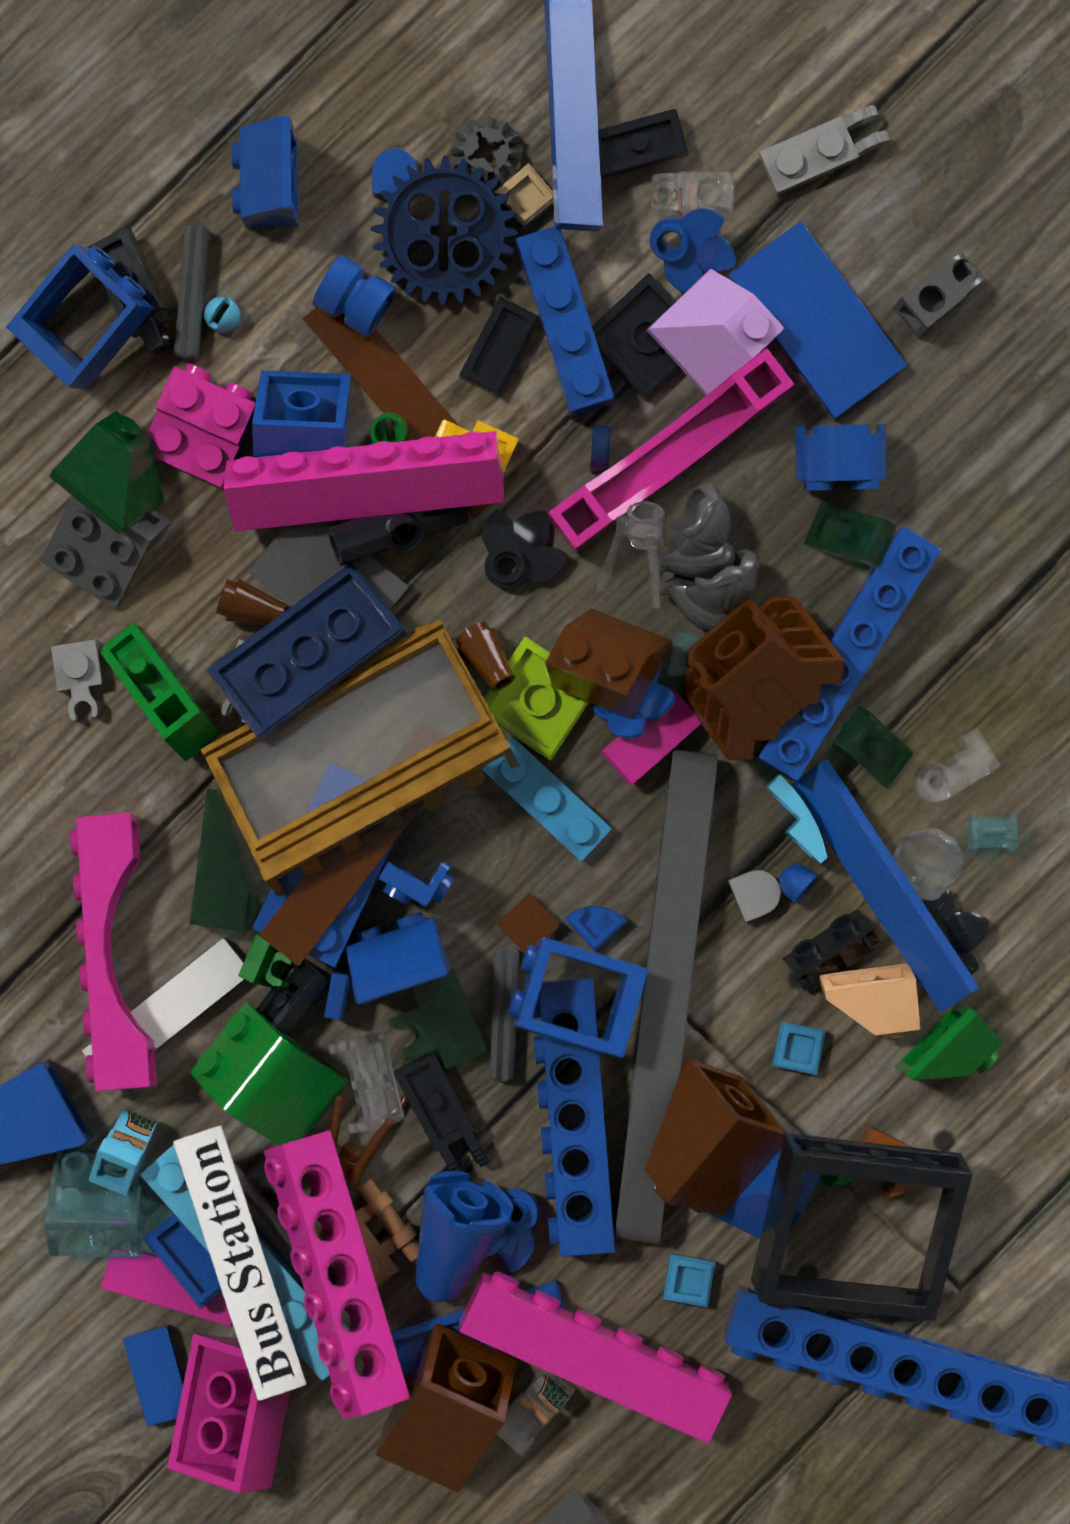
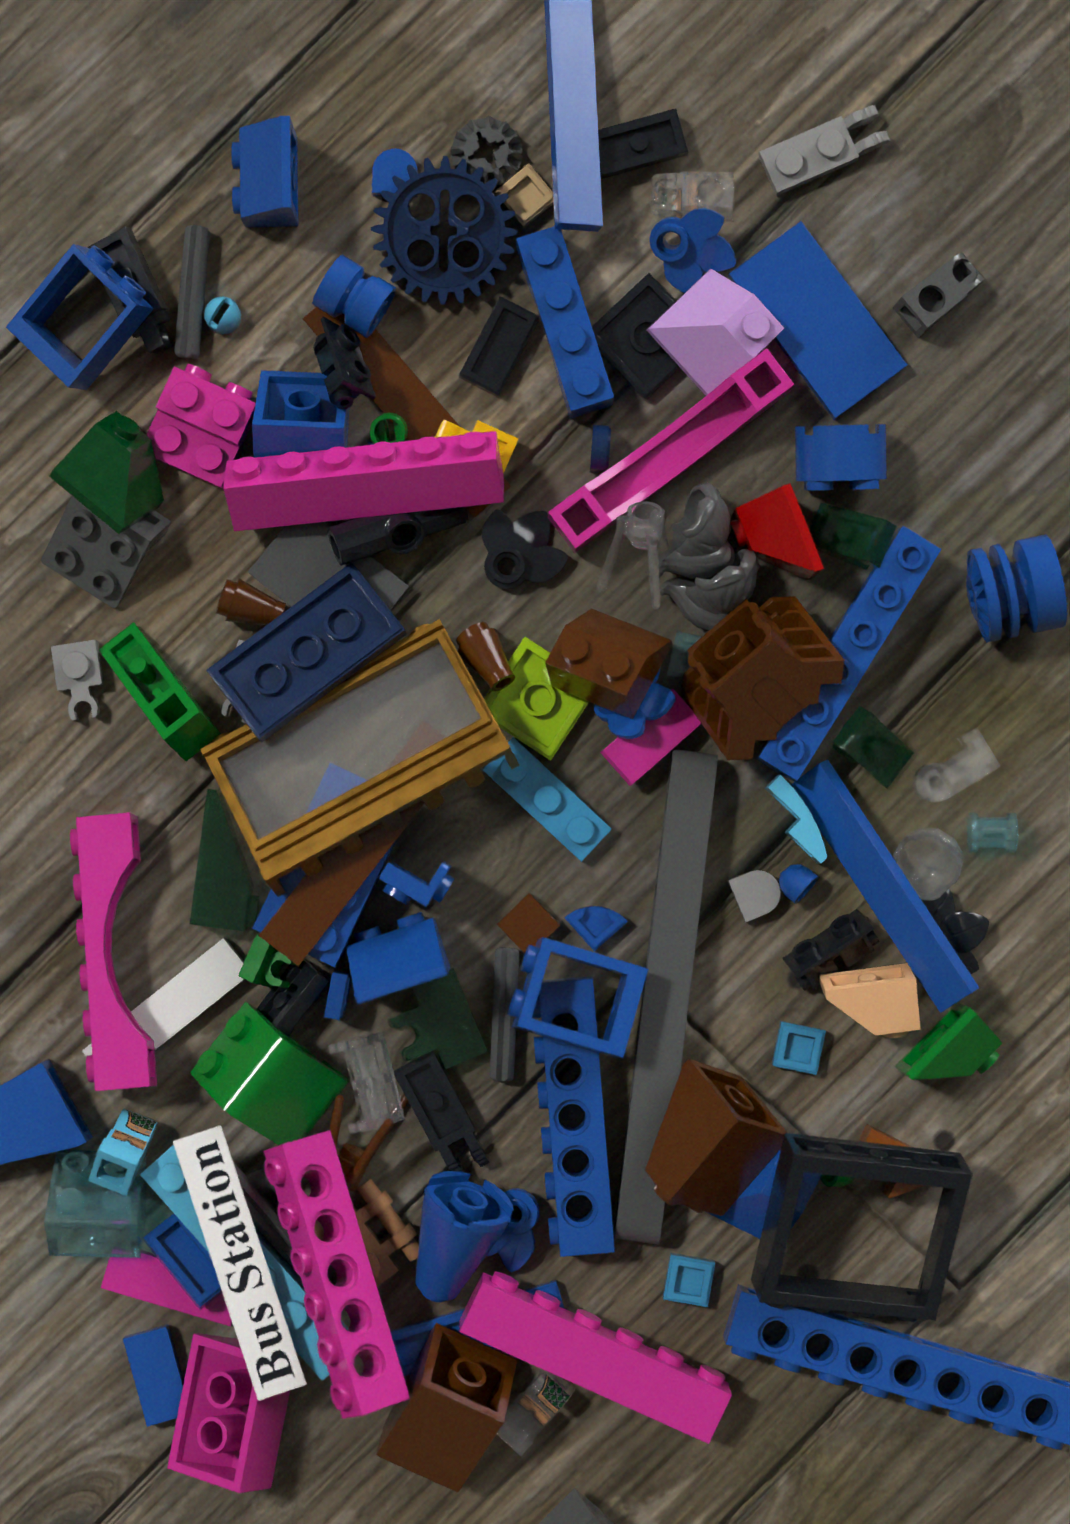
none -> black hinge [313,317,376,409]
none -> red slope [731,483,824,580]
none -> blue wheel [966,535,1067,643]

